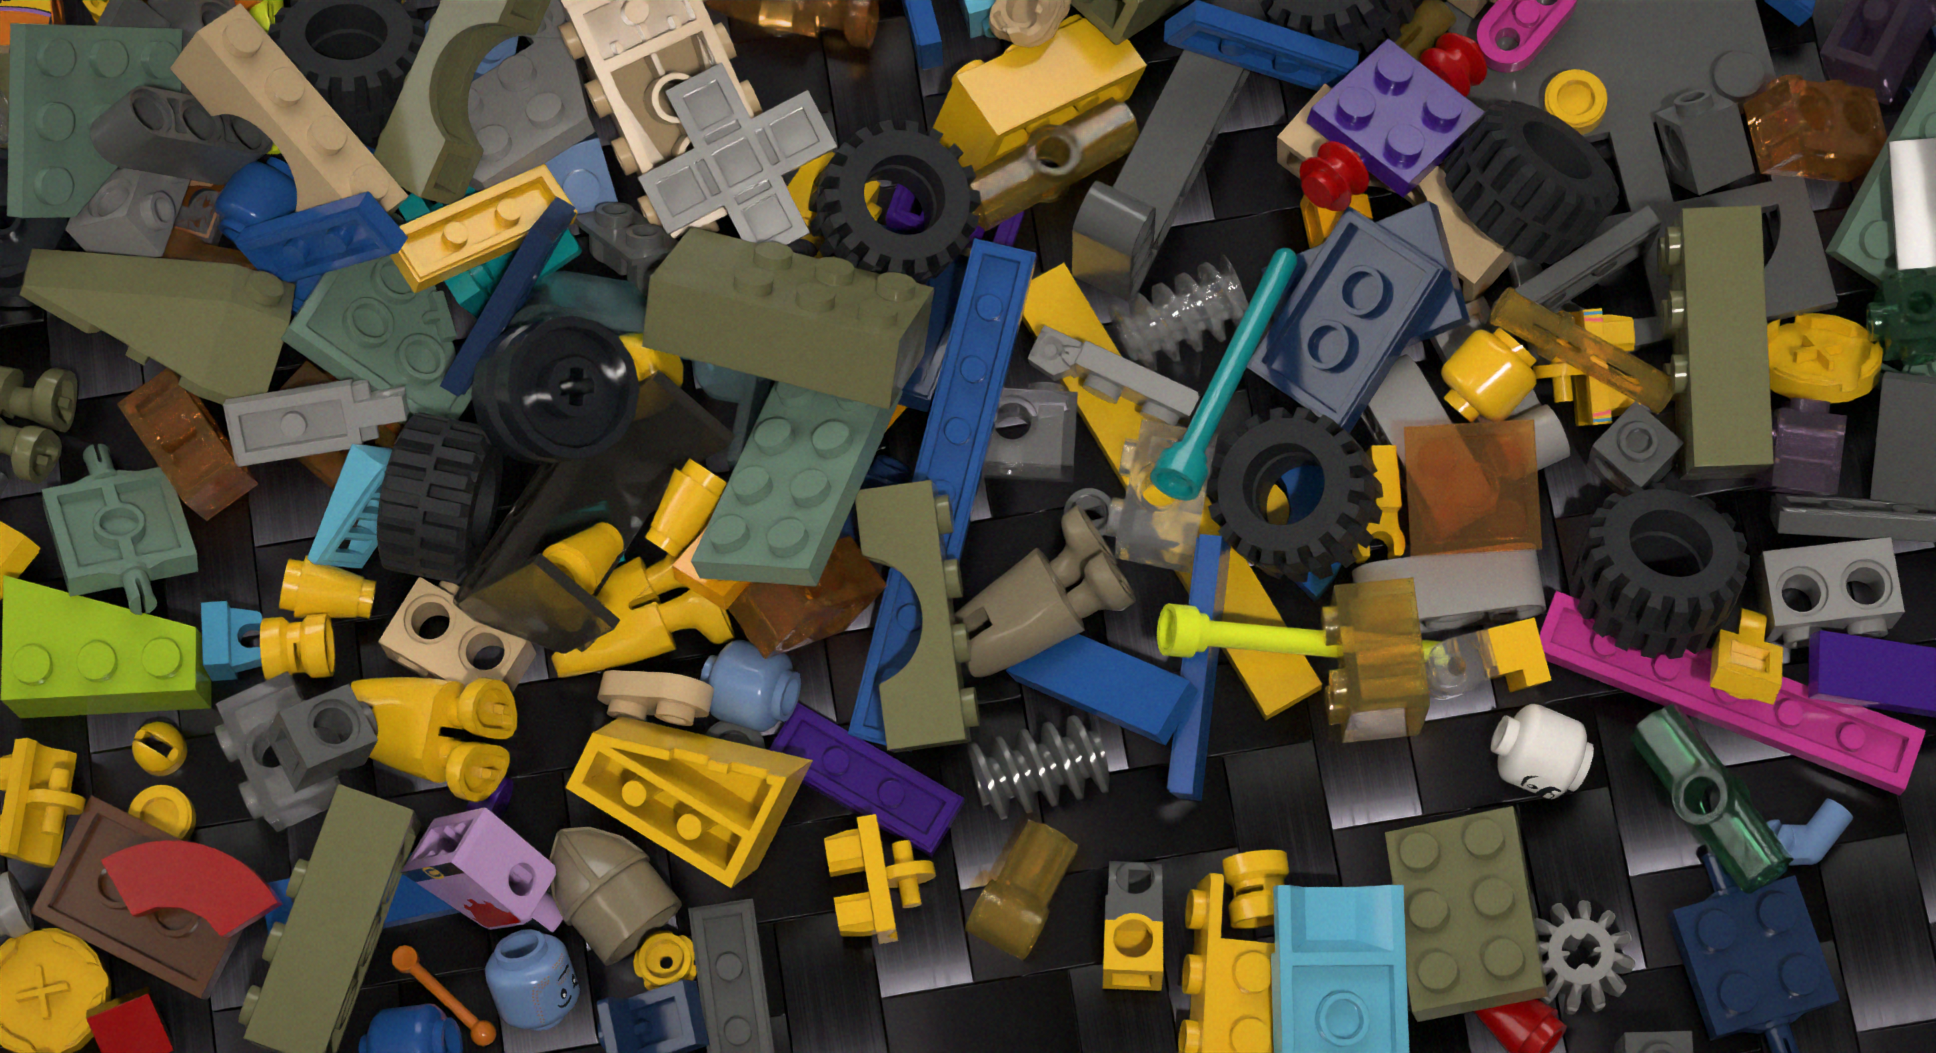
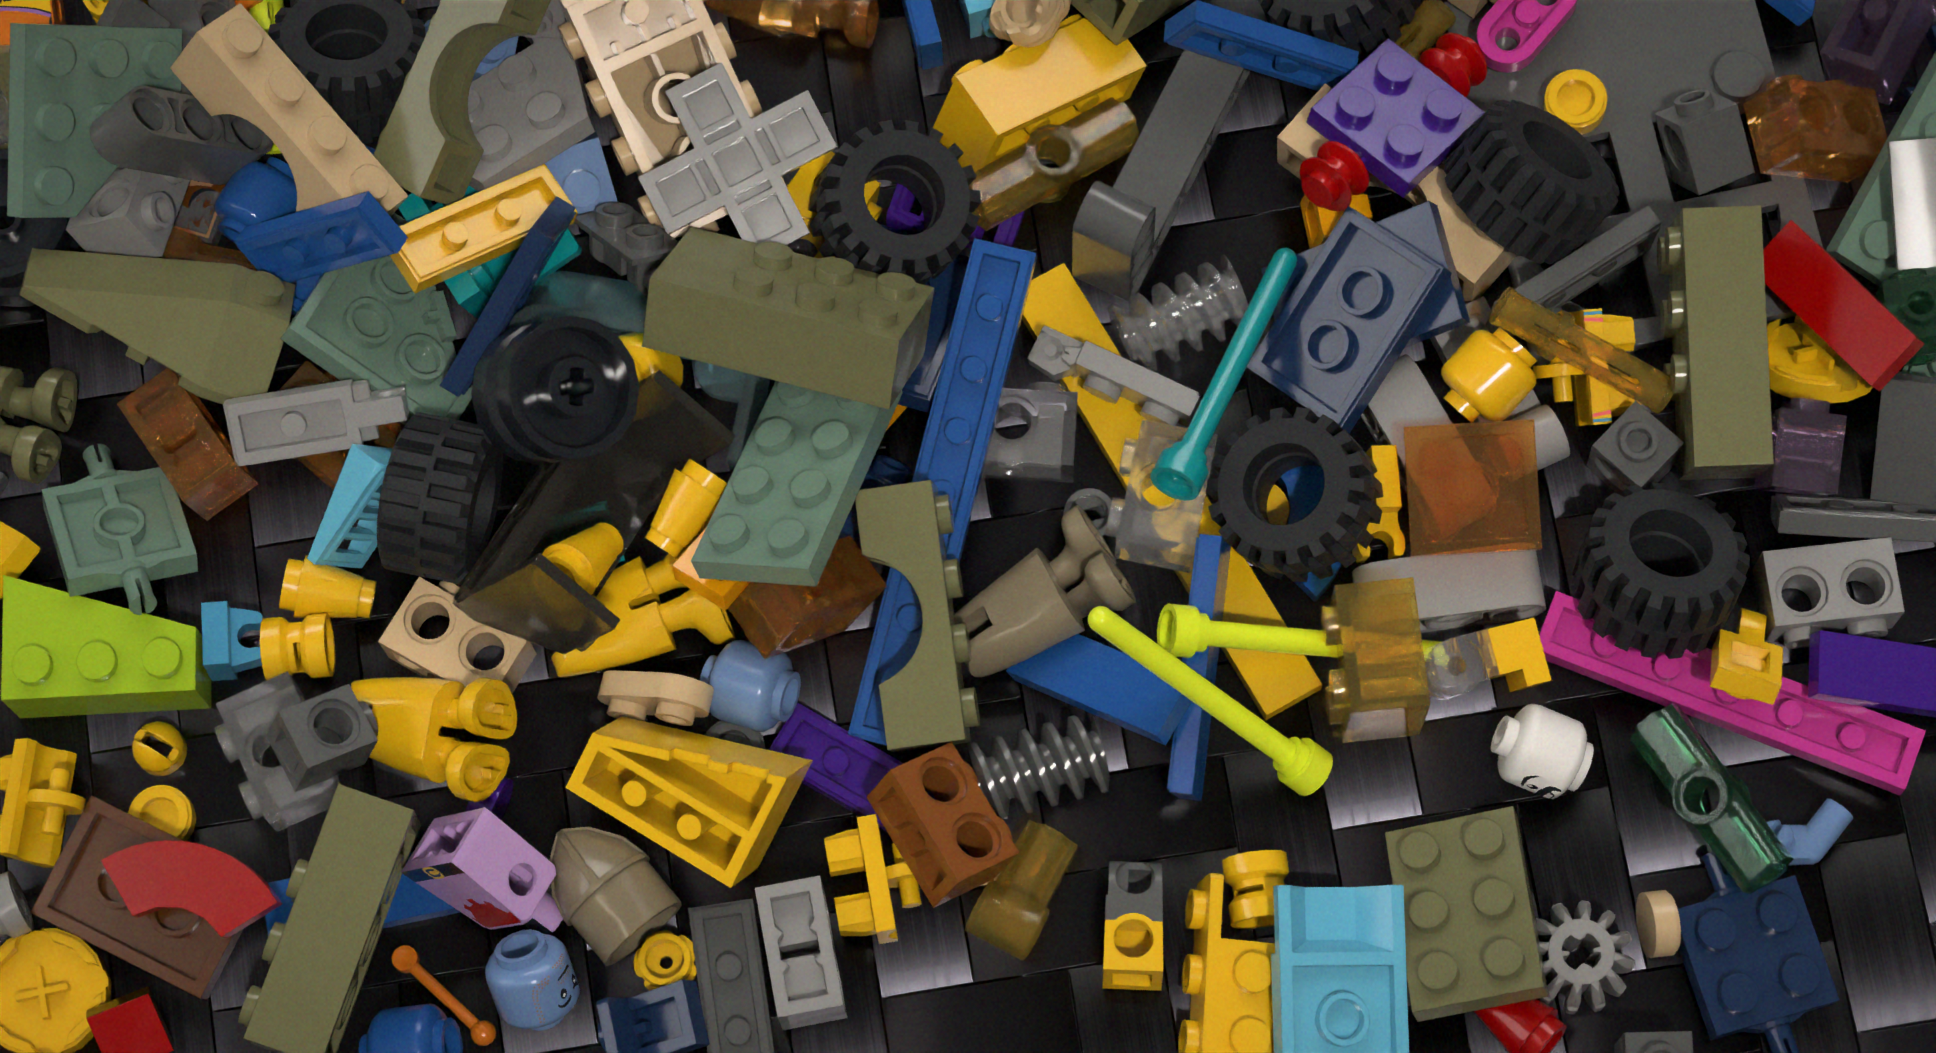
none -> light grey brick [755,875,847,1030]
none -> dark orange brick [866,742,1020,908]
none -> neon yellow piece [1088,606,1333,796]
none -> tan tile [1636,890,1681,958]
none -> red tile [1763,220,1924,392]

